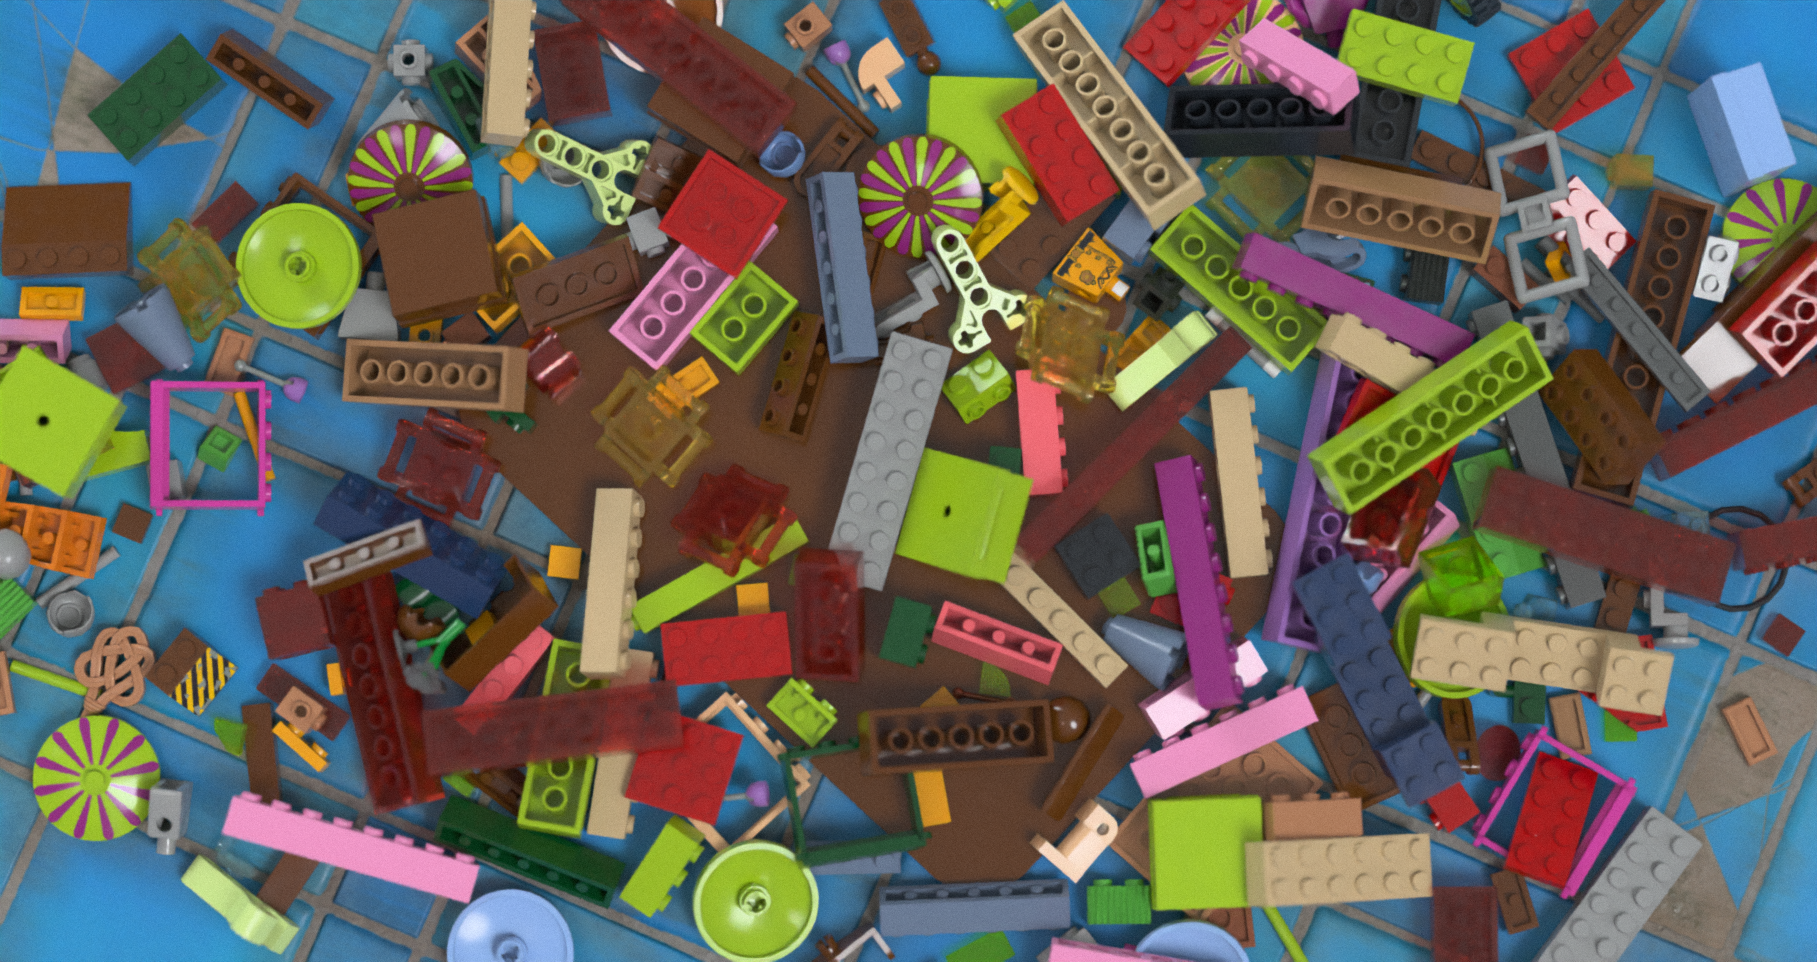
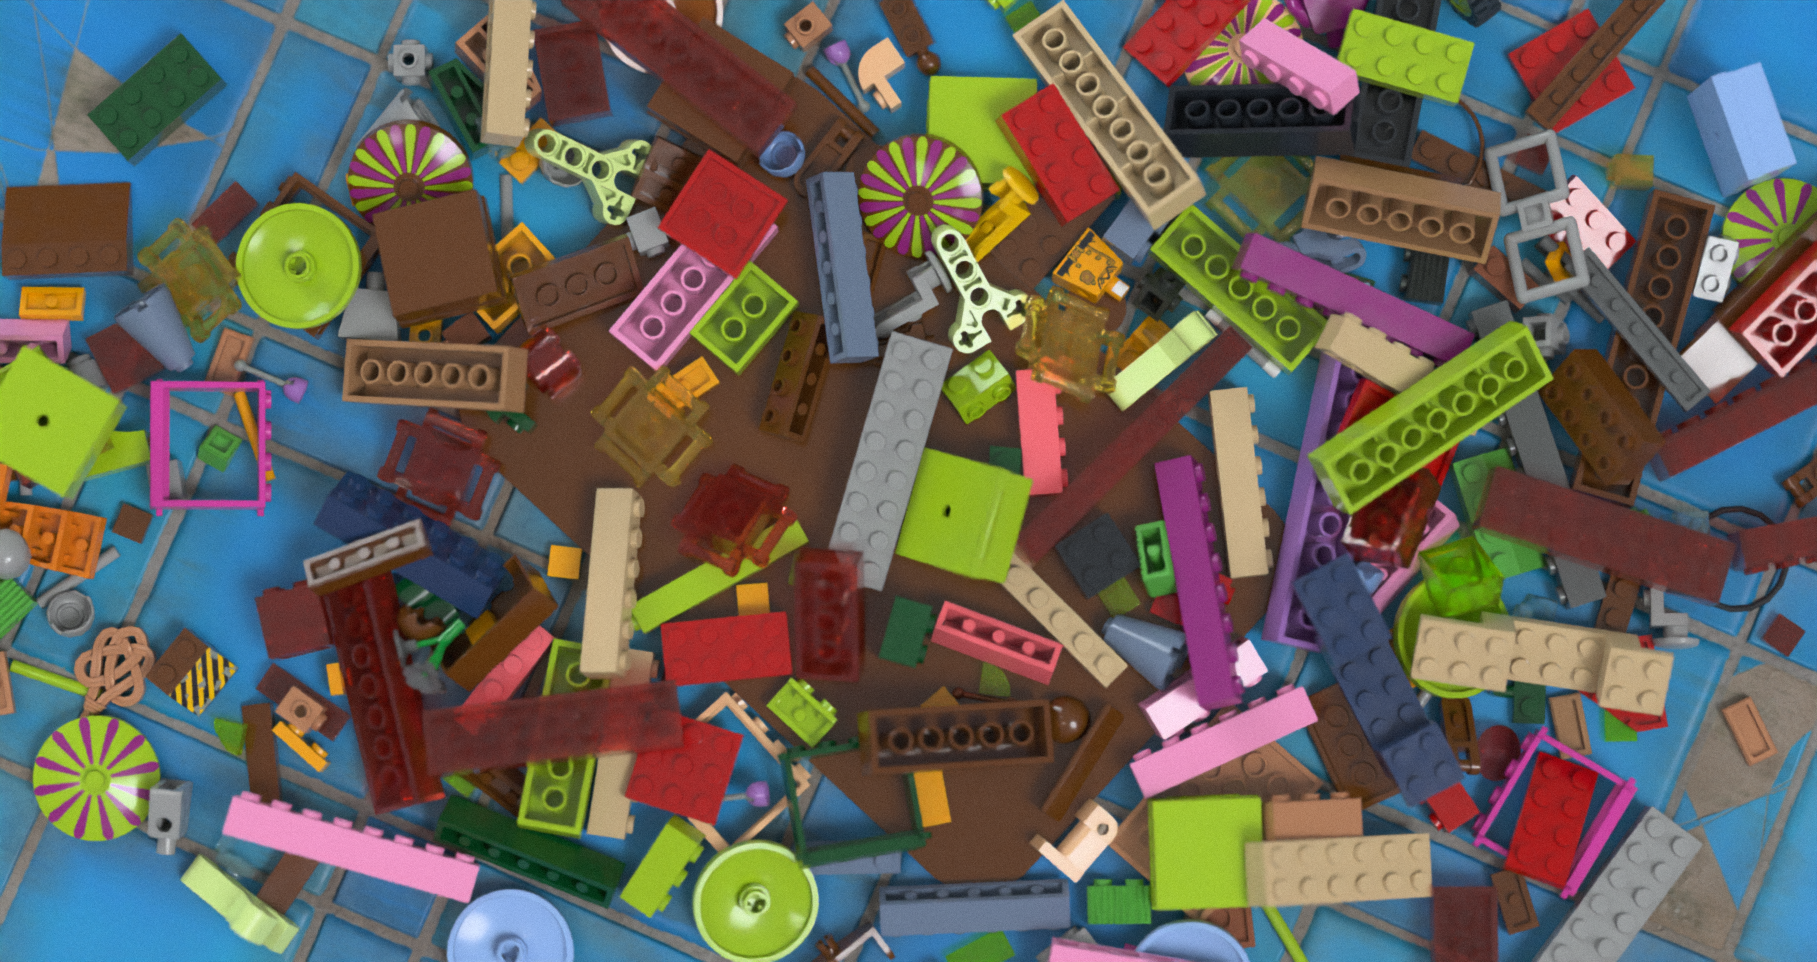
reddish brown brick [206,29,335,130] -> none

